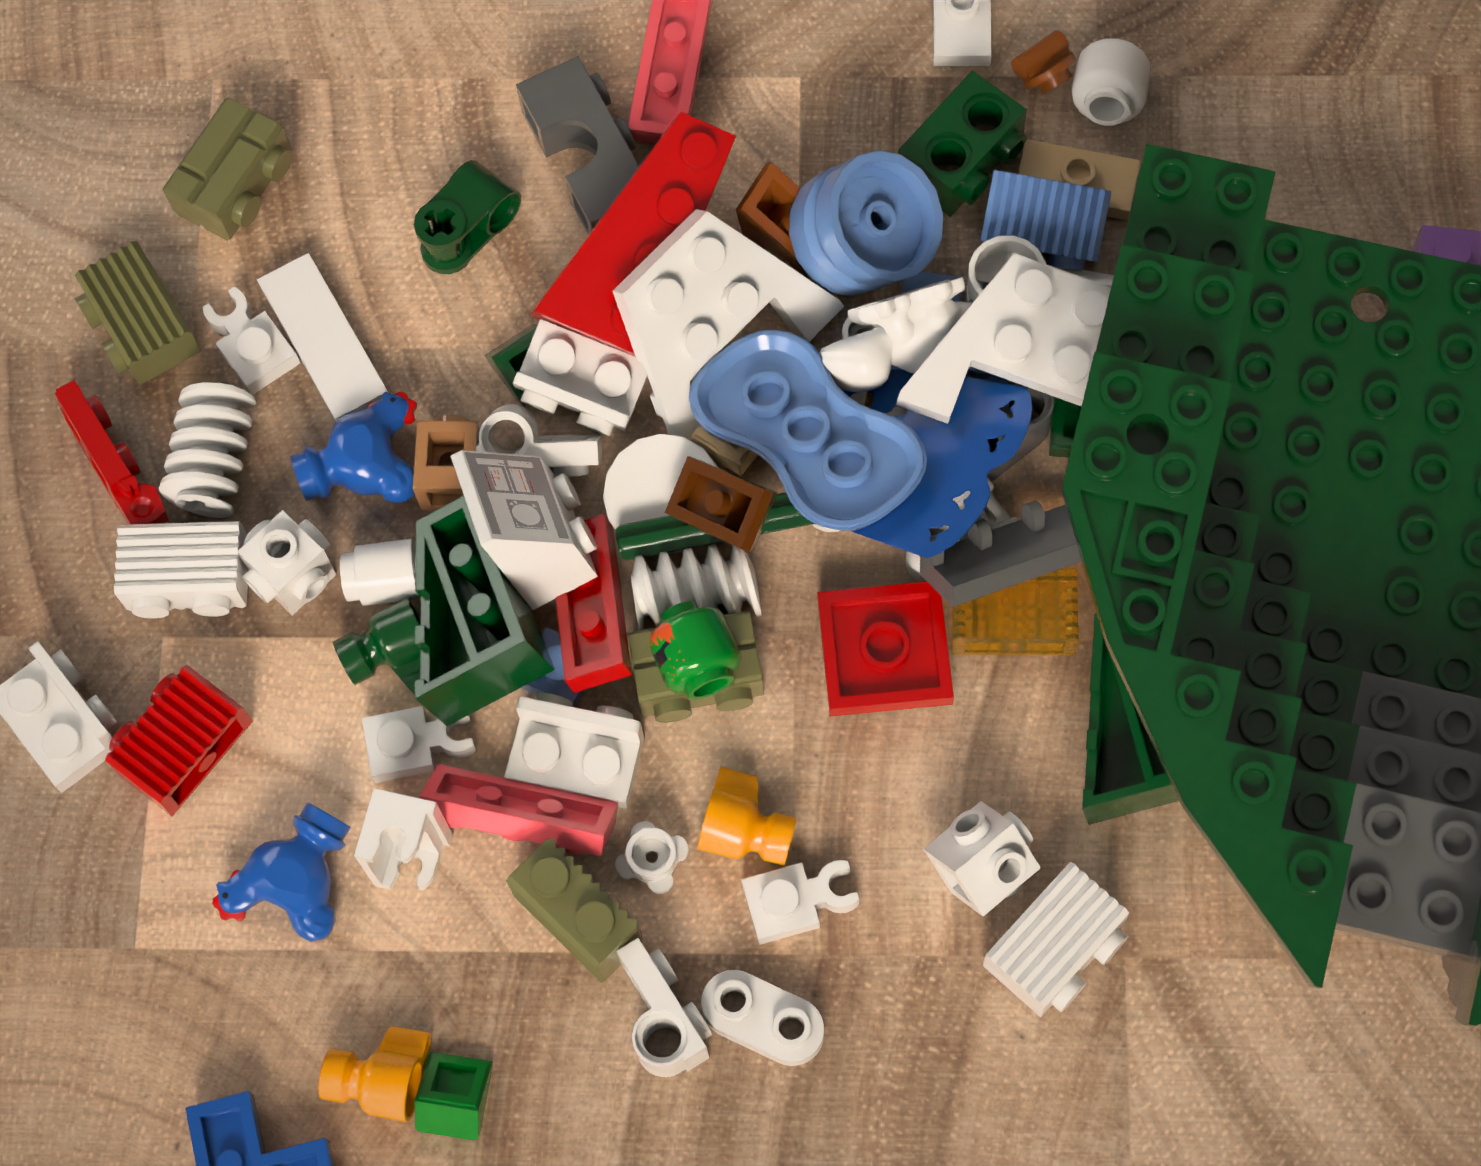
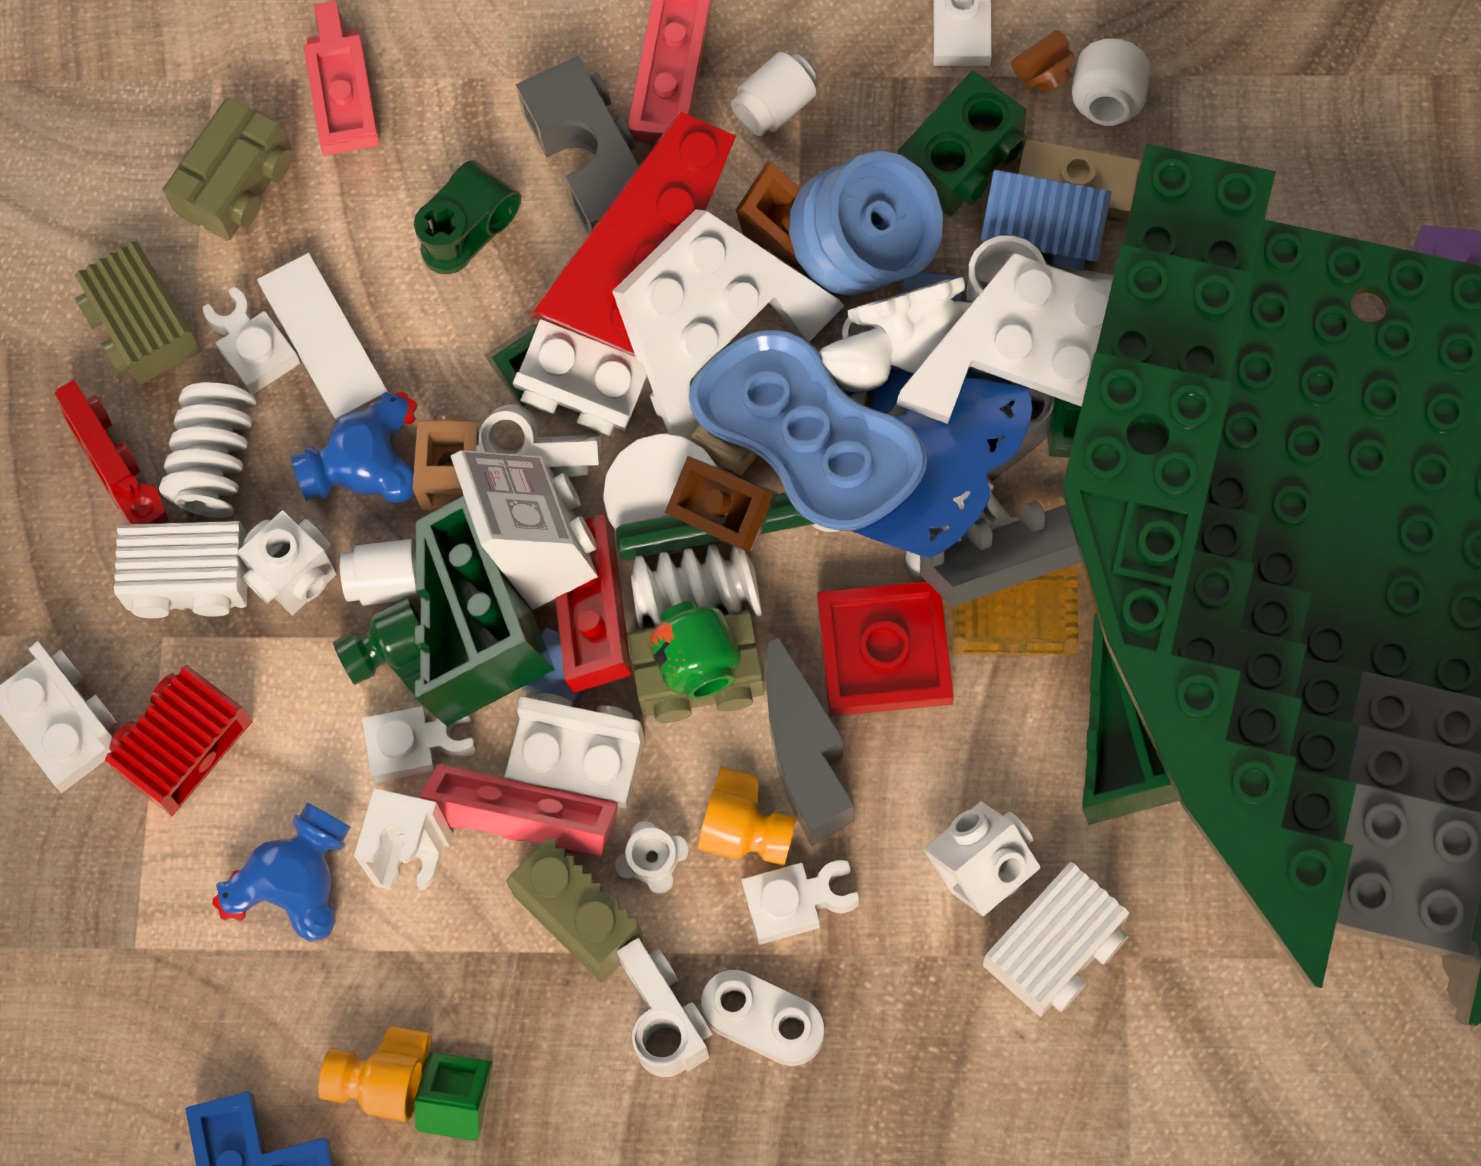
none -> coral hinge [303,1,380,156]
none -> white brick [731,52,816,136]
none -> dark grey slope [766,637,855,846]

